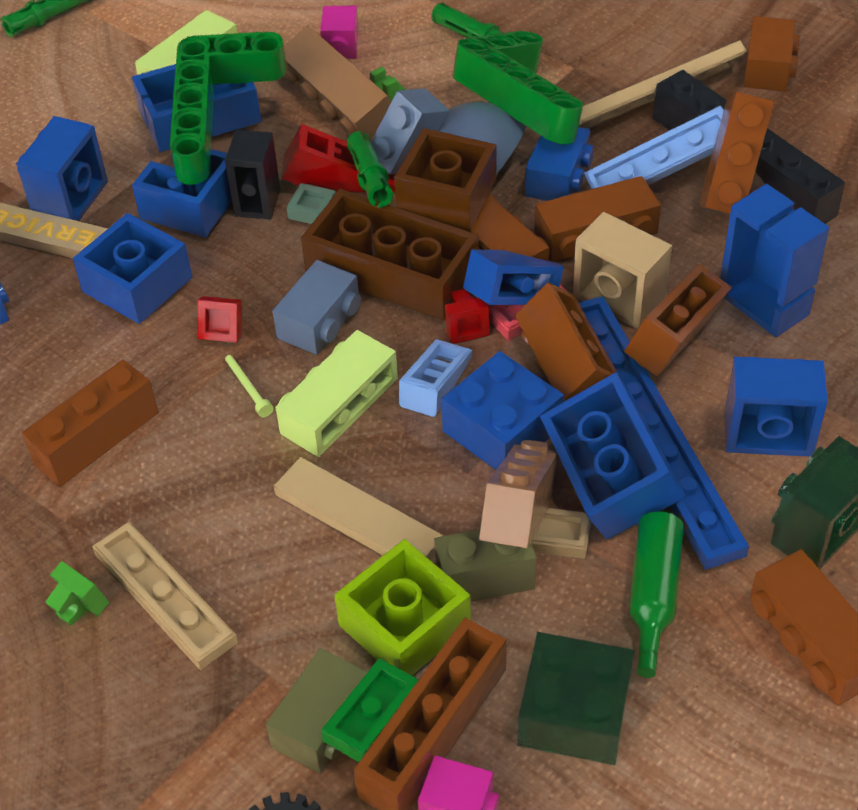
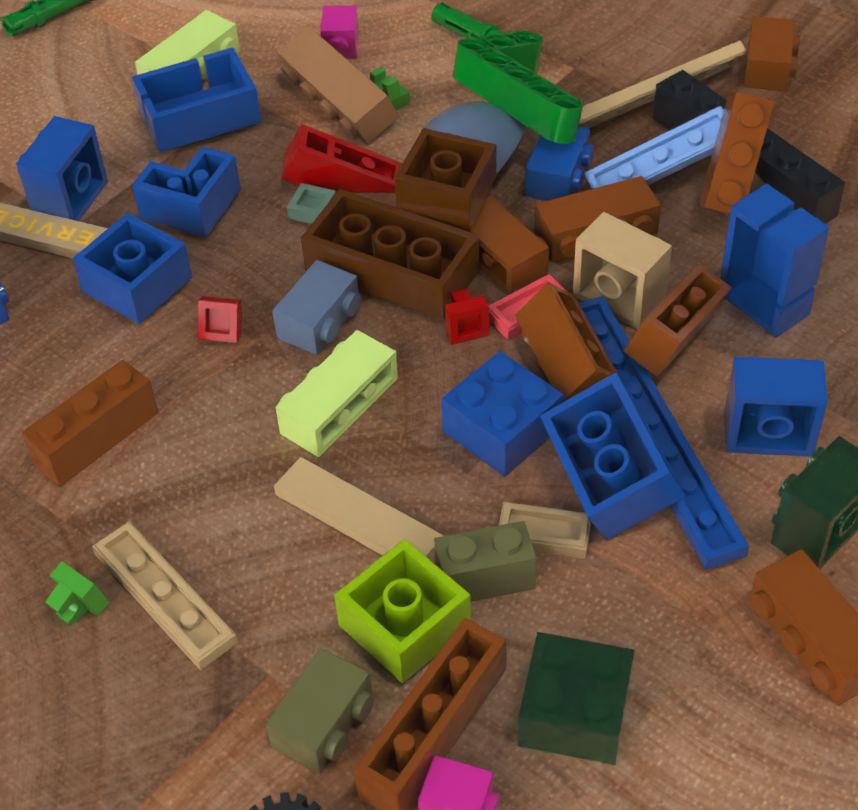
green beam [170,32,287,185] -> none
black brick [225,130,281,220] -> none
yellowish green piece [225,355,274,418] -> none
green plate [321,658,419,762] -> none
green pin [347,131,393,207] -> none
sand blue brick [371,88,450,174] -> none
light blue slope [399,339,472,417] -> none
blue slope [463,249,564,305] -> none
medium nougat brick [479,440,558,548] -> none
green piece [629,511,684,678] -> none

